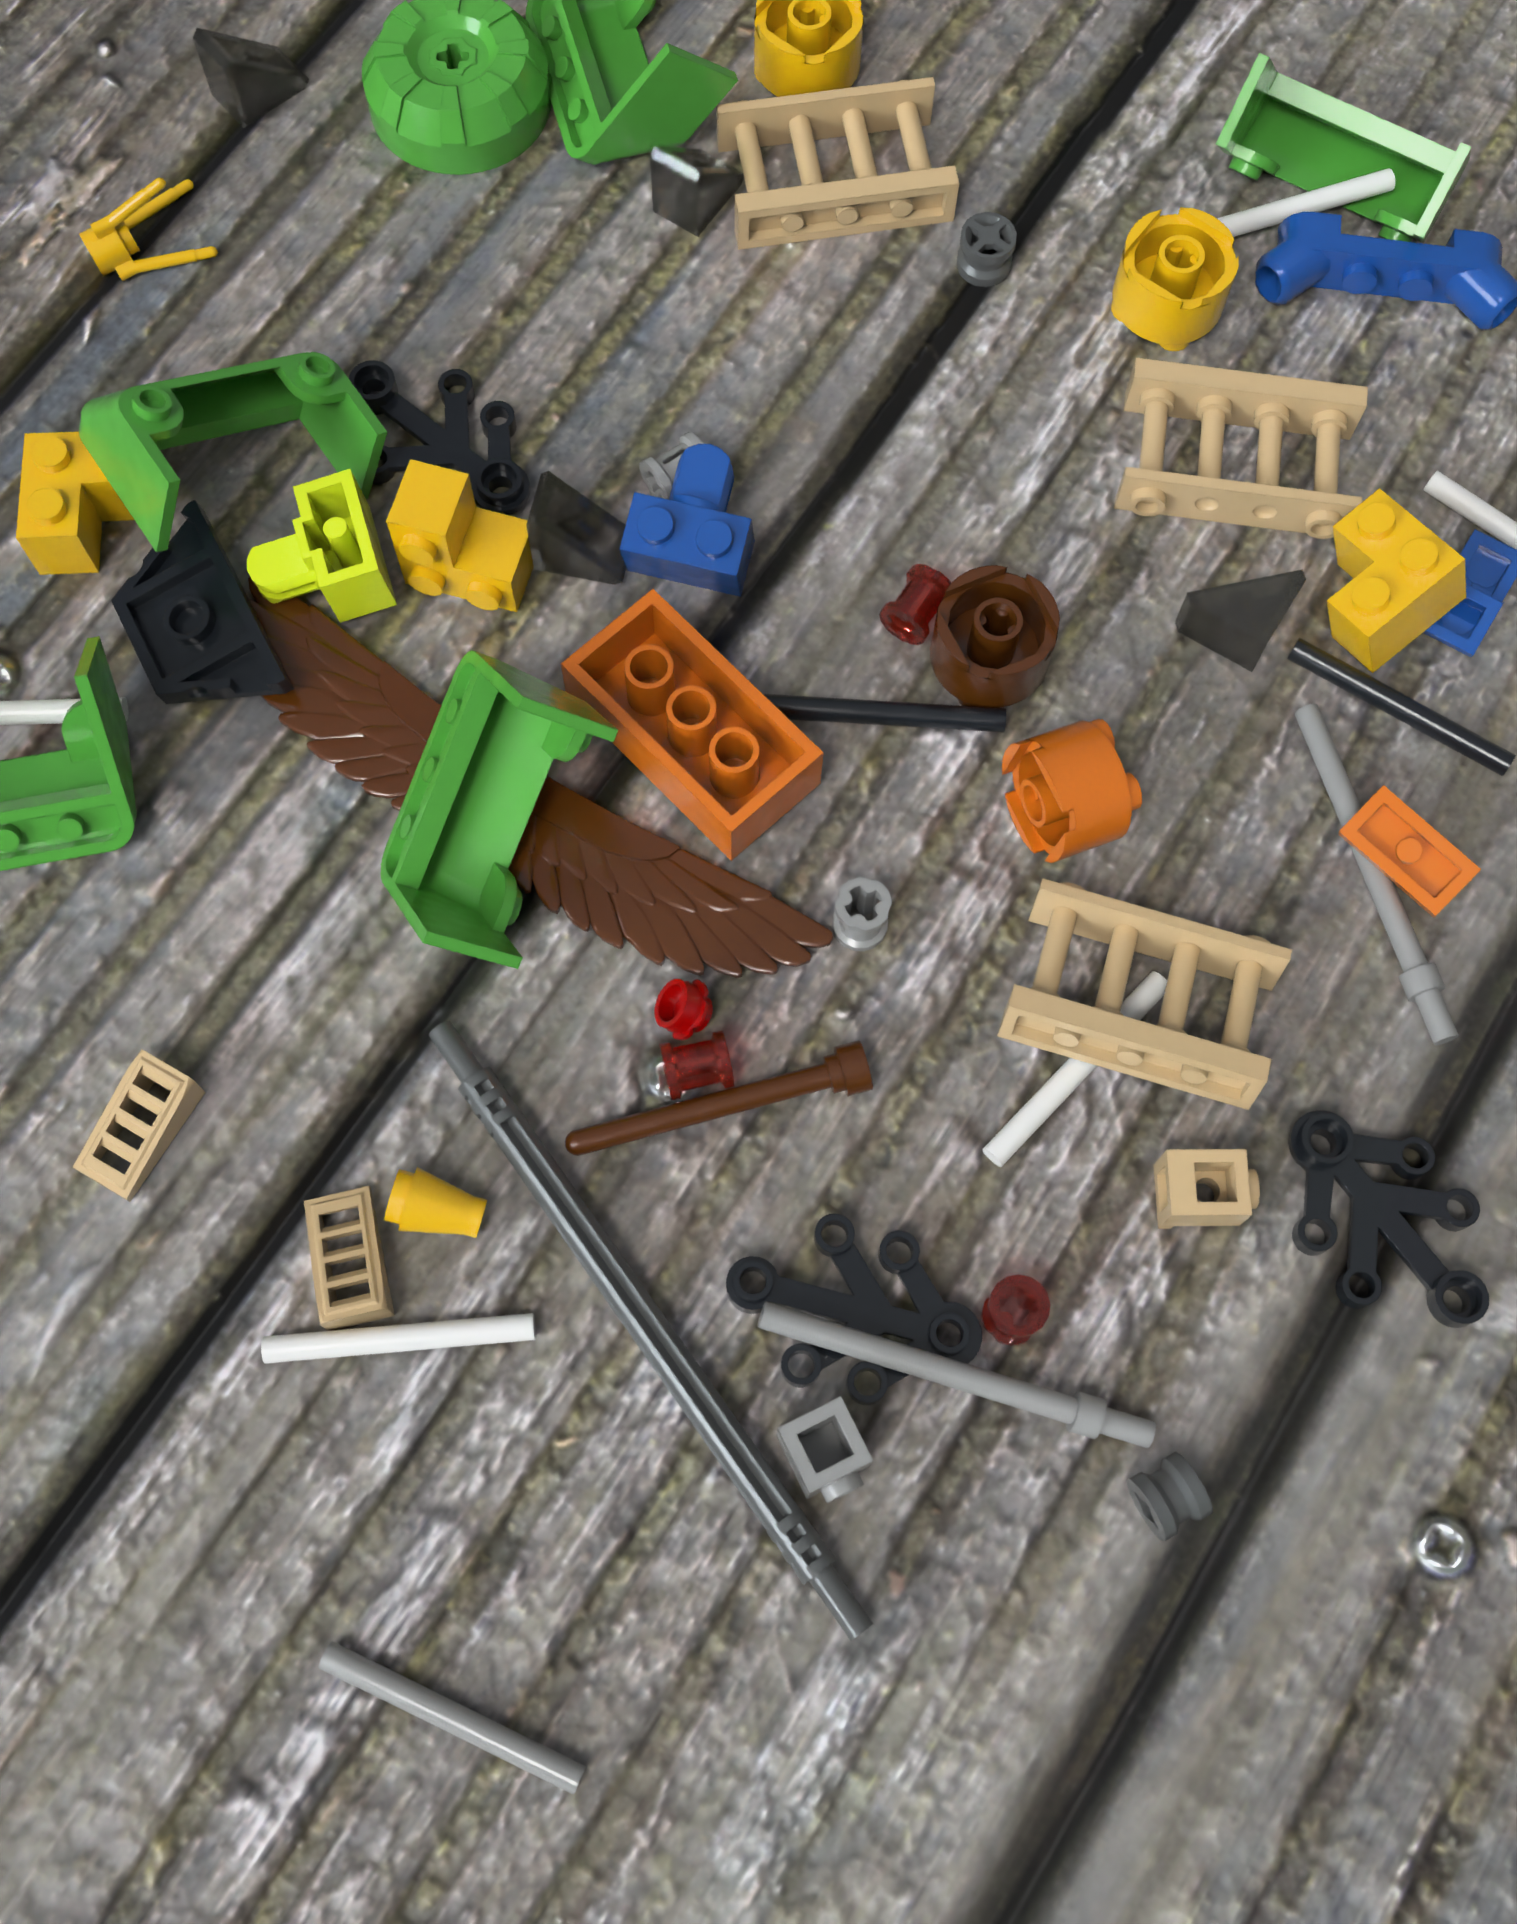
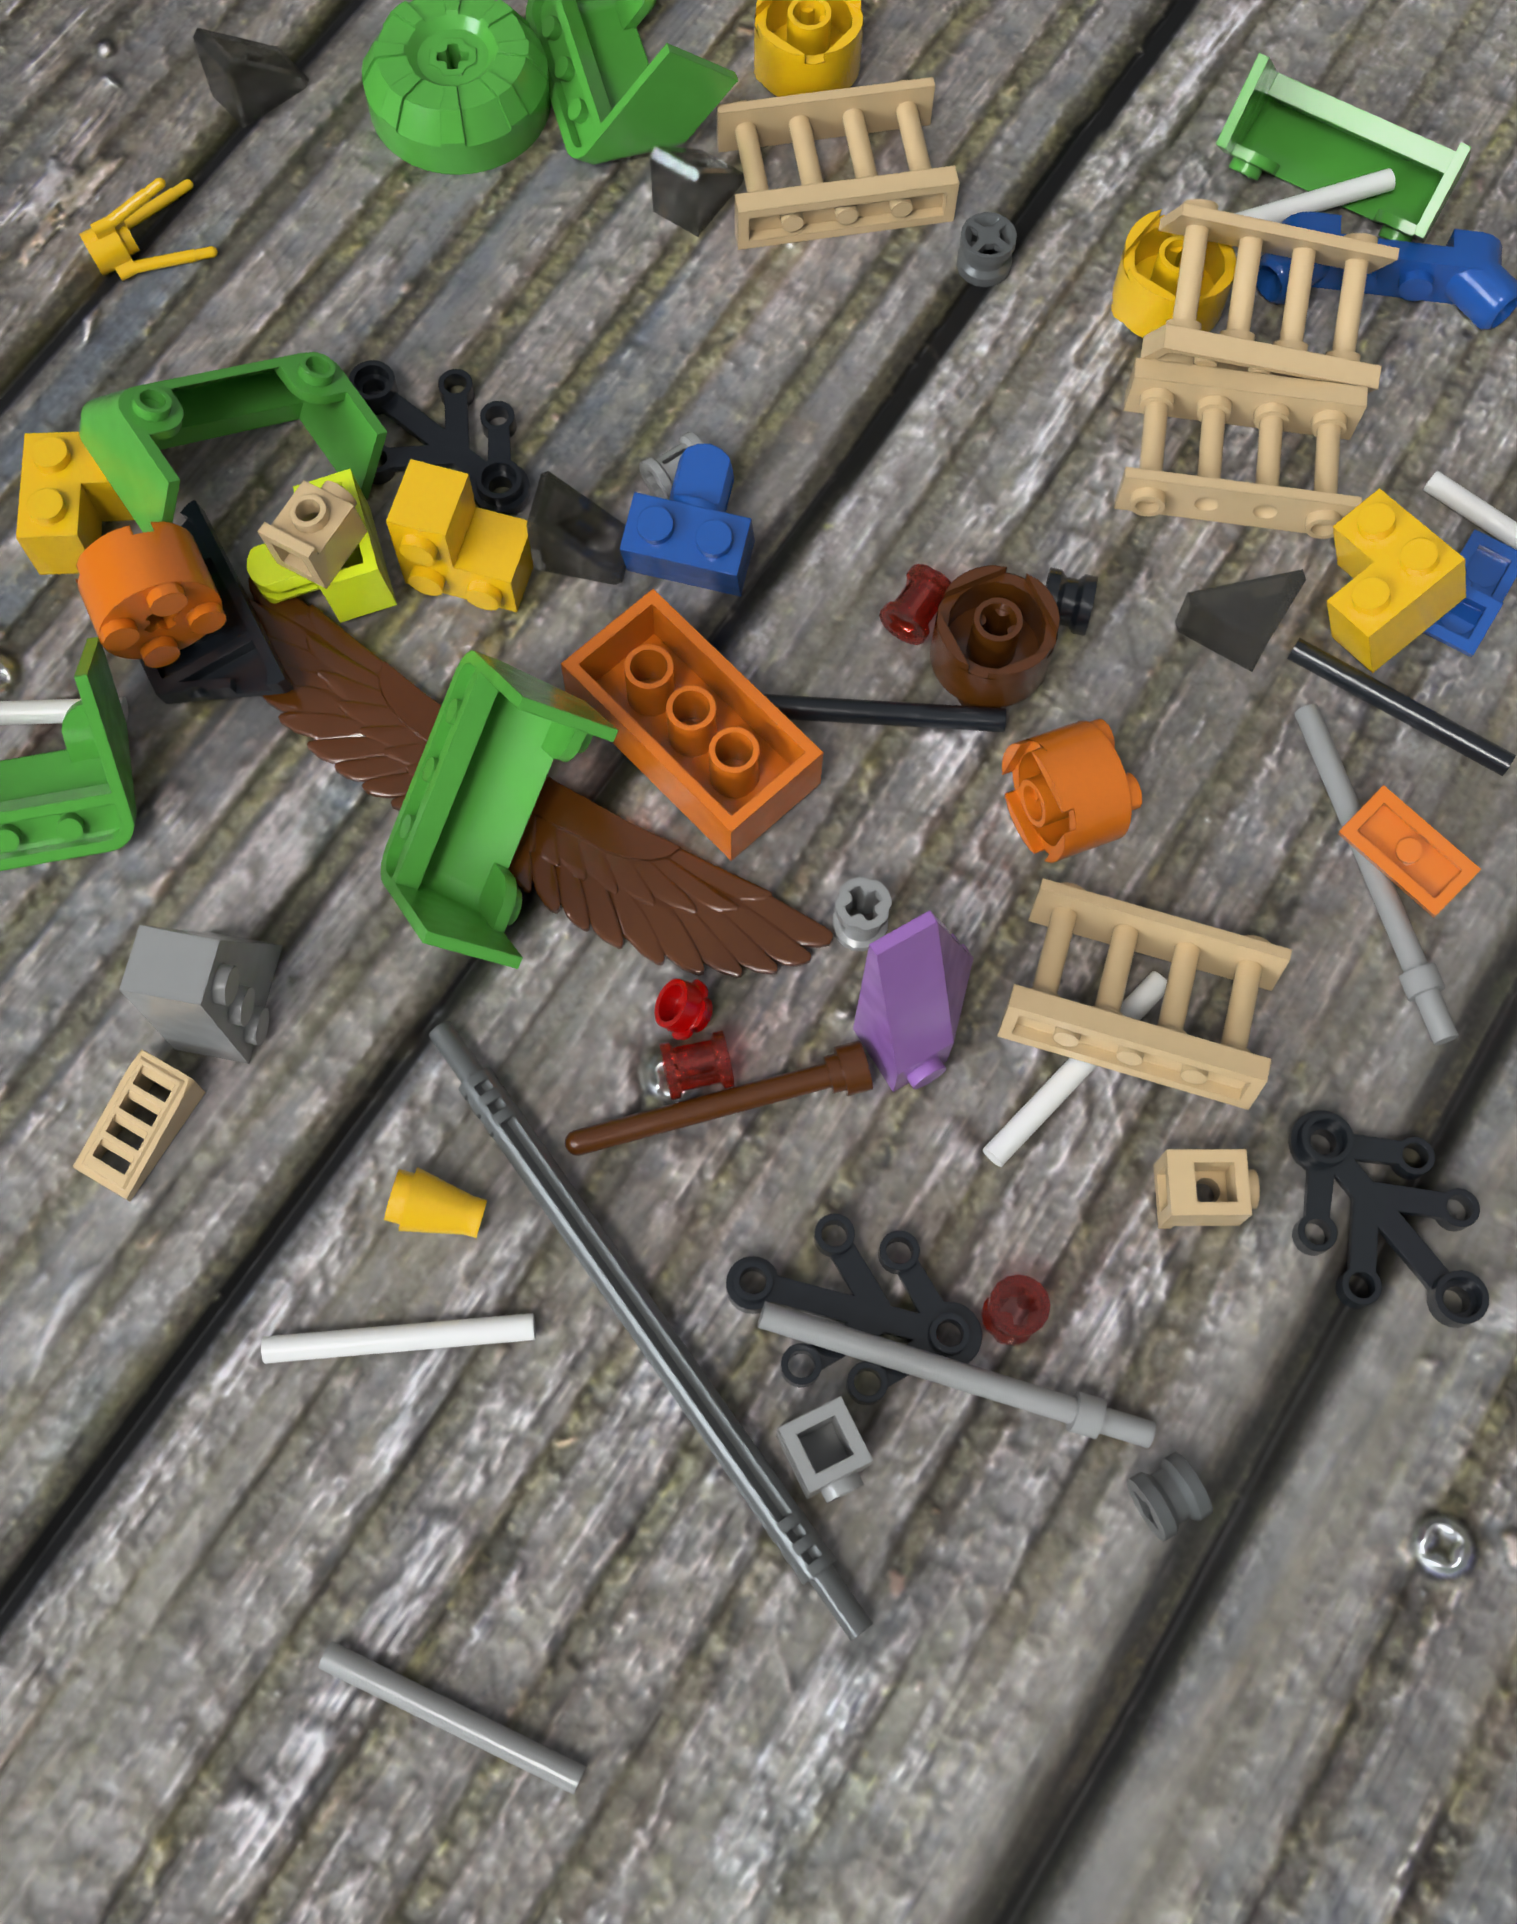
tan slope [304,1186,395,1331] -> none
none -> orange brick [75,521,226,668]
none -> light grey wedge [119,925,283,1064]
none -> tan brick [257,480,367,589]
none -> medium lavender wedge [853,910,974,1092]
none -> black wheel [1045,567,1098,636]
none -> tan fence [1140,199,1400,393]

